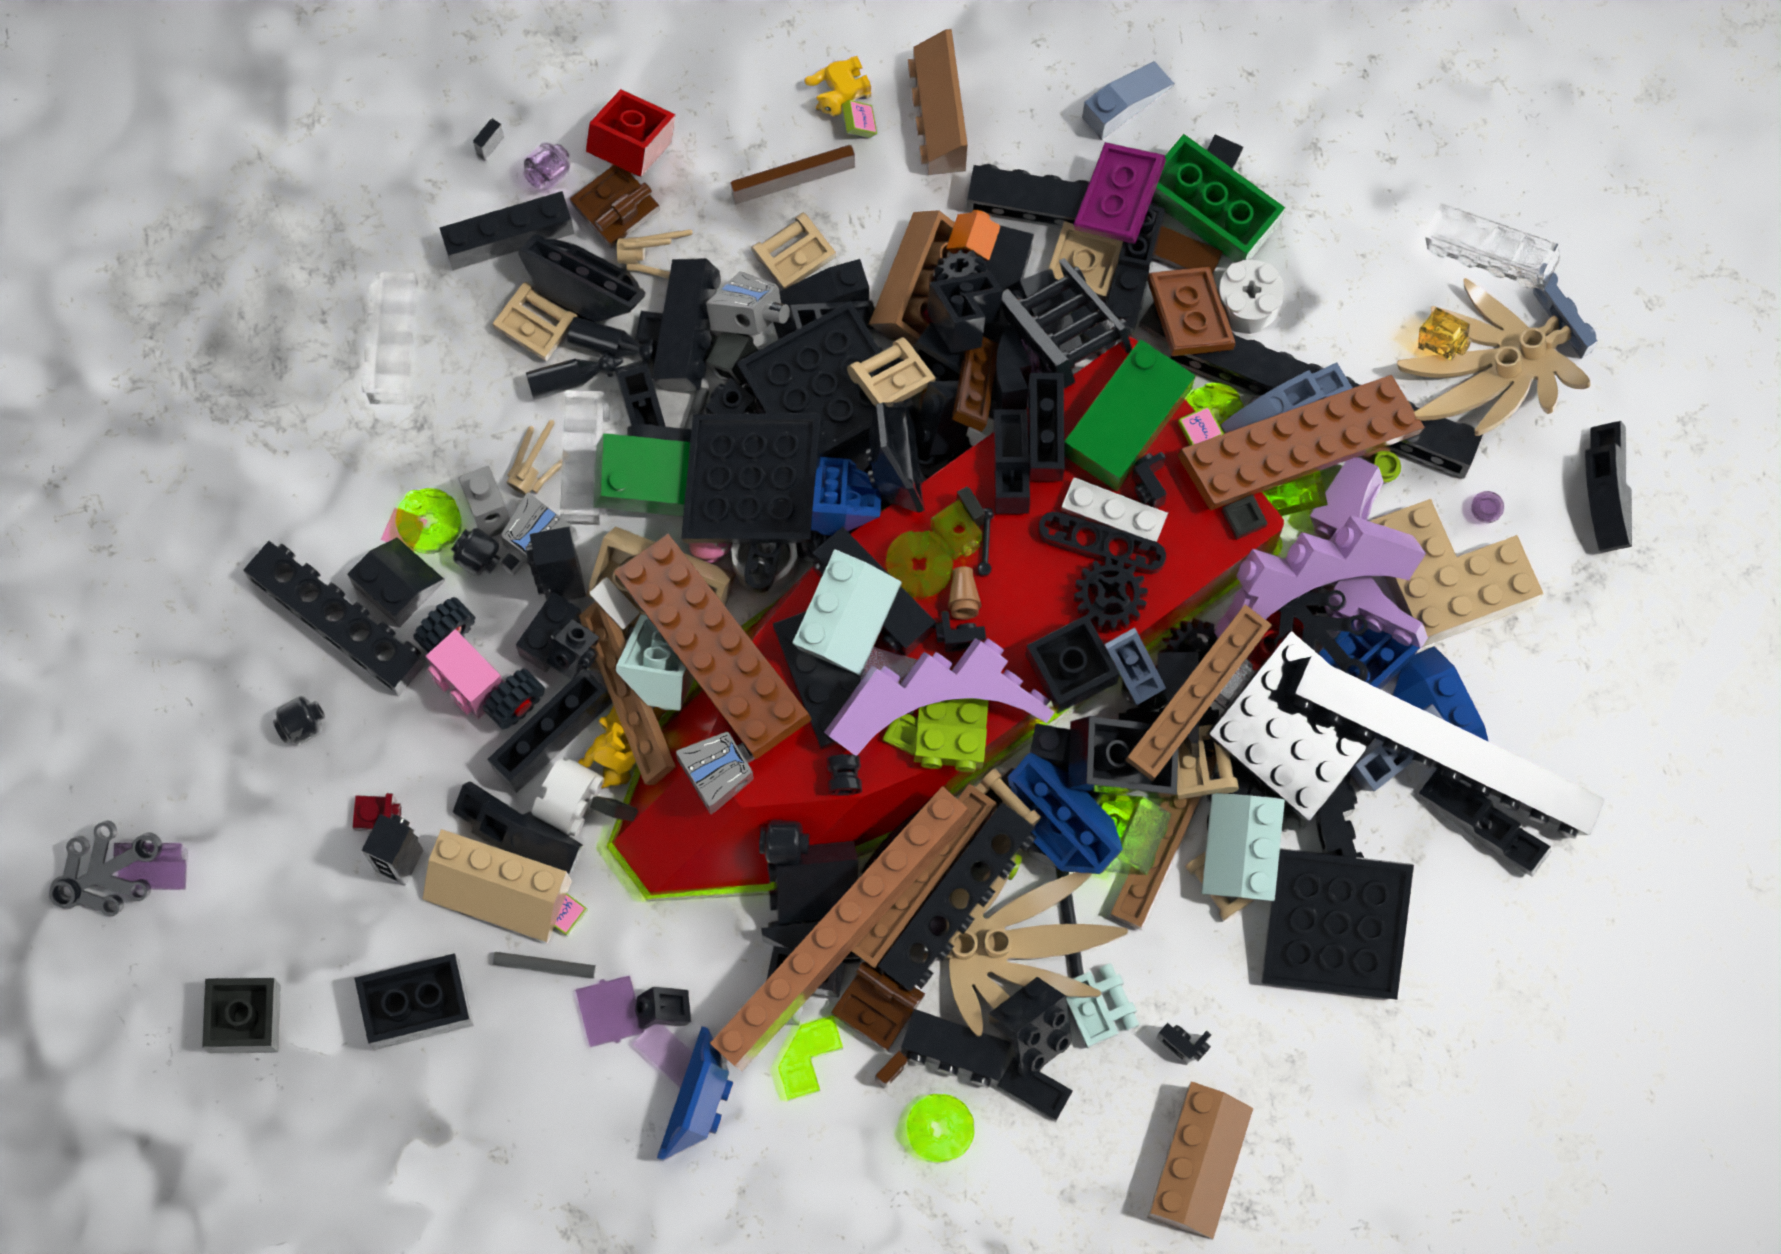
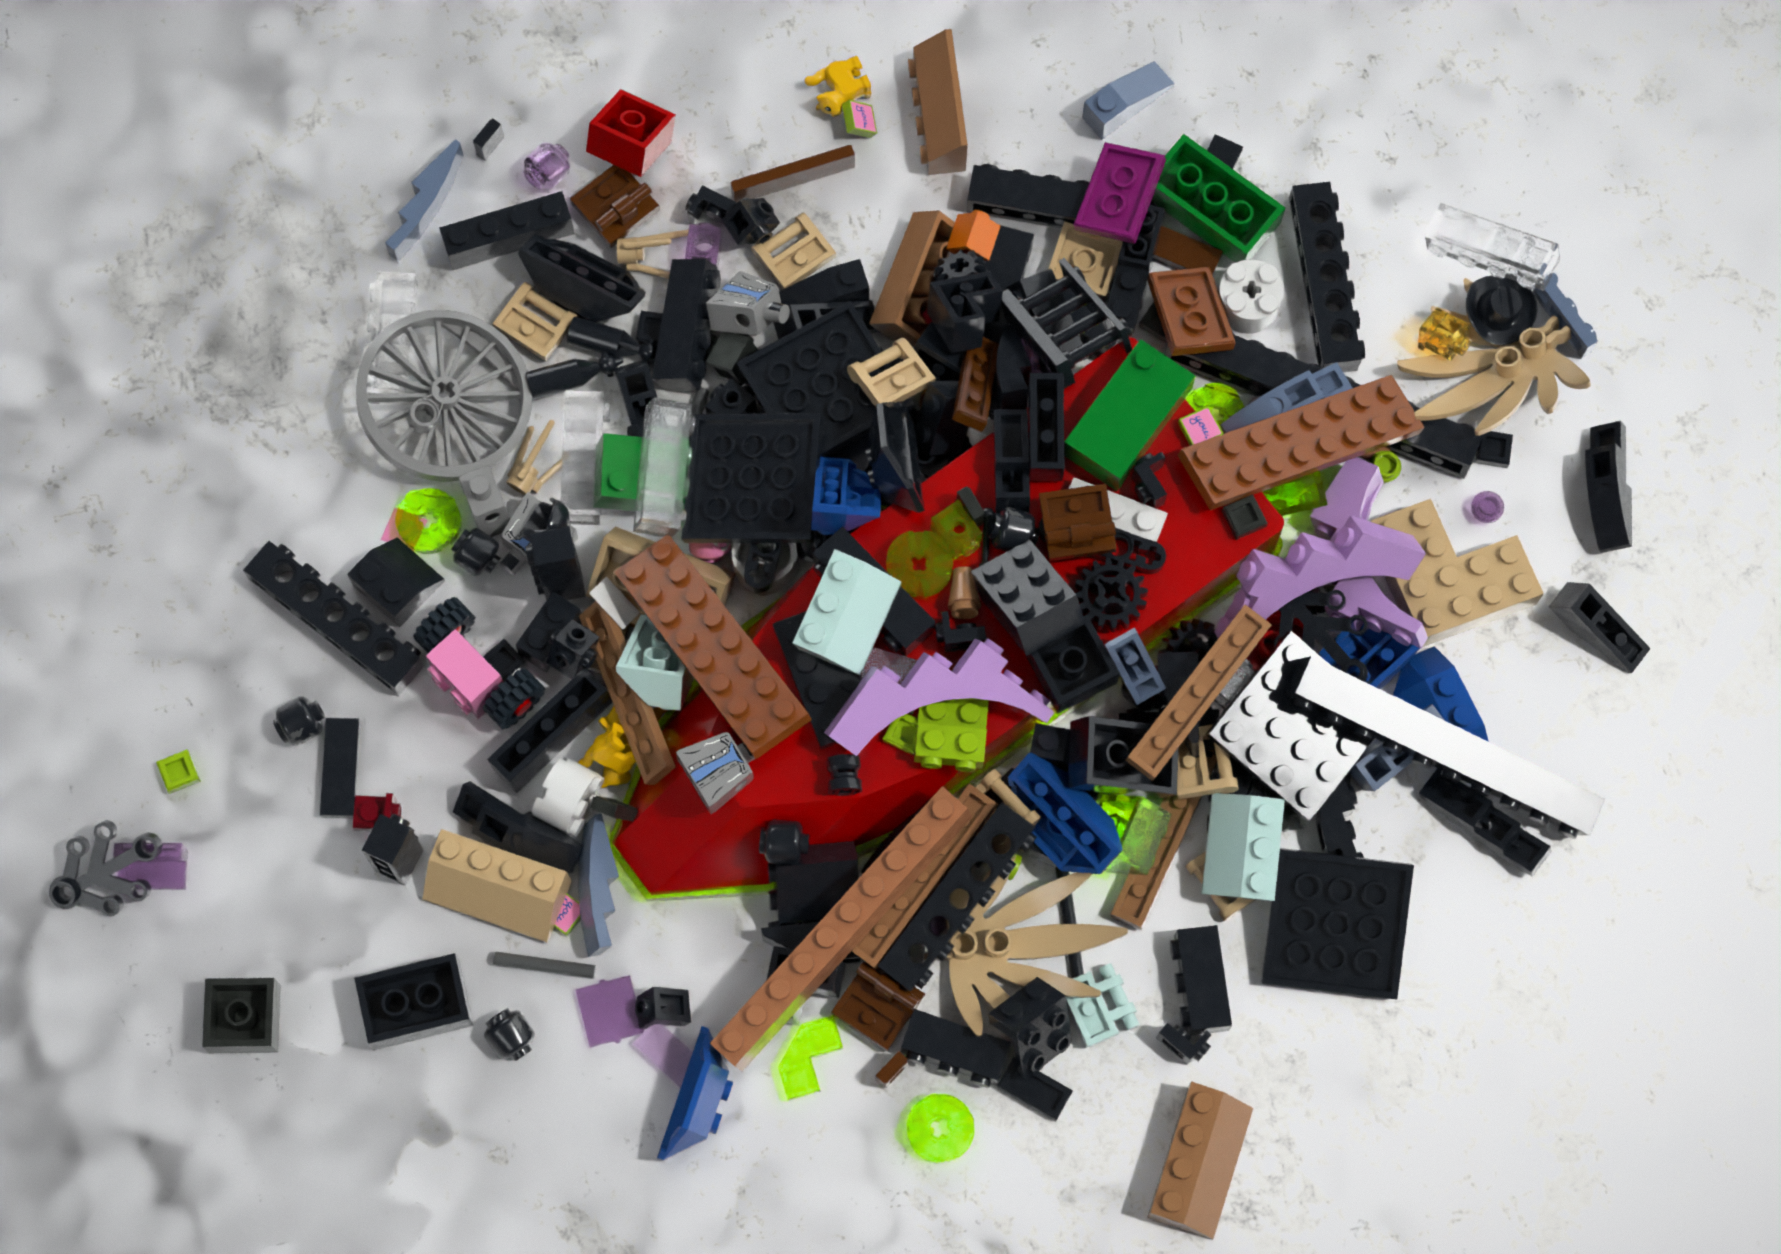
none -> lime tile [156,749,201,794]
none -> black tile [320,718,361,818]
none -> light grey piece [356,310,532,482]
none -> sand blue slope [385,139,464,262]
none -> black tile [483,639,527,682]
none -> black head [484,1008,535,1061]
none -> black hair [523,498,570,542]
none -> sand blue slope [578,813,619,957]
none -> clear brick [633,397,695,538]
none -> black bracket [685,185,736,225]
none -> clear purple brick [685,223,722,270]
none -> black brick [722,198,780,245]
none -> black brick [971,539,1086,656]
none -> black head [987,507,1040,552]
none -> reddish brown plate [1039,484,1117,561]
none -> black brick [1170,925,1232,1036]
none -> black brick [1289,181,1365,372]
none -> black hat [1465,275,1538,345]
none -> black tile [1475,431,1513,468]
none -> black slope [1548,582,1651,673]

